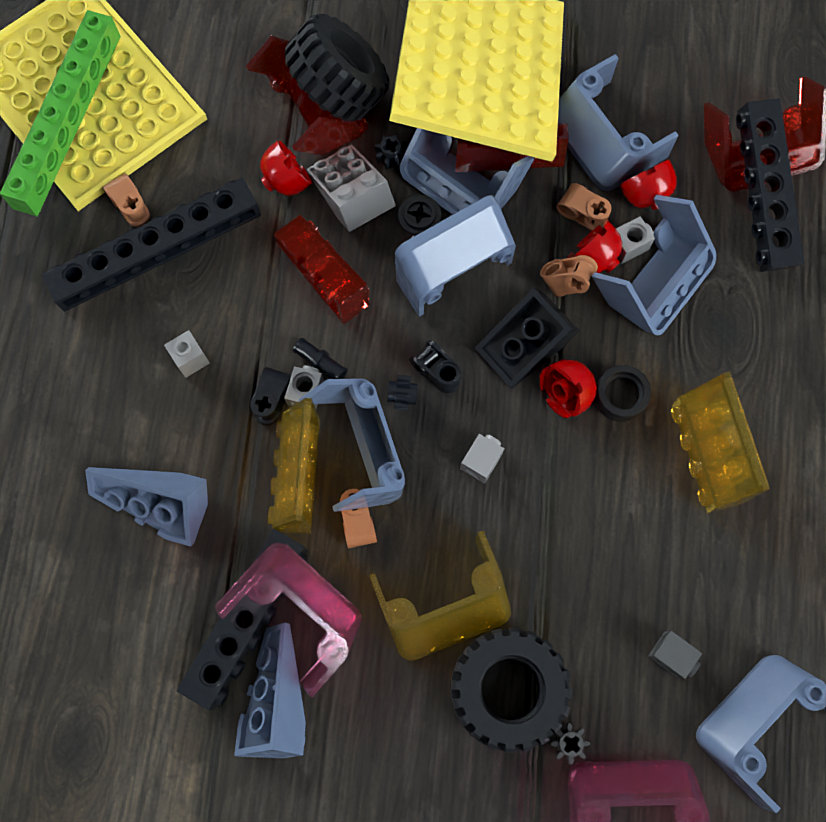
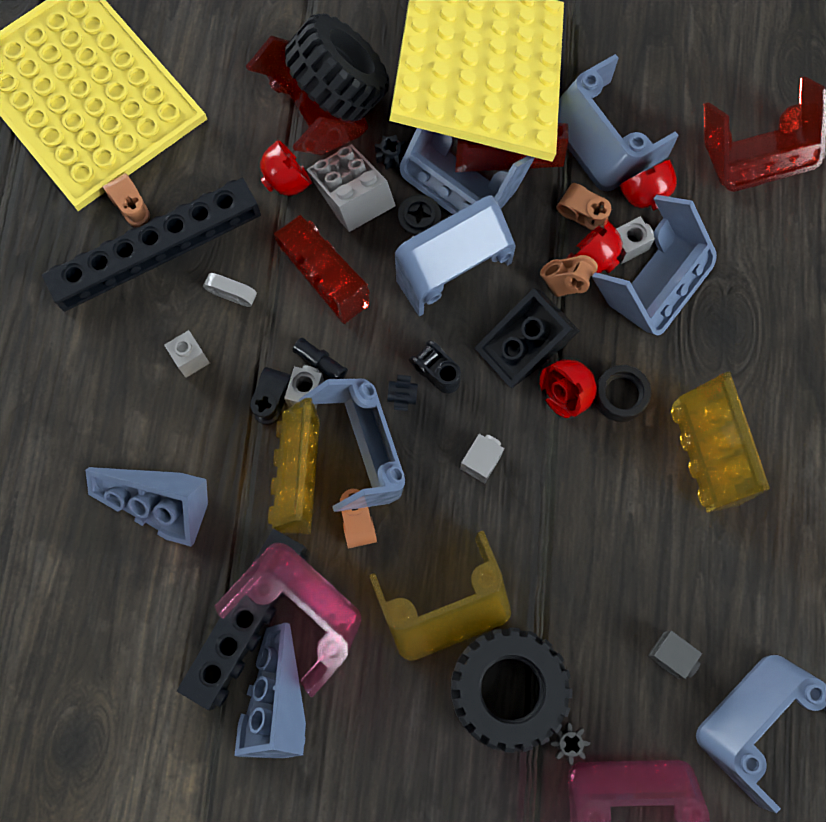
bright green brick [0,10,121,217] -> none
black brick [736,98,804,272] -> none
none -> light grey beam [203,273,257,307]

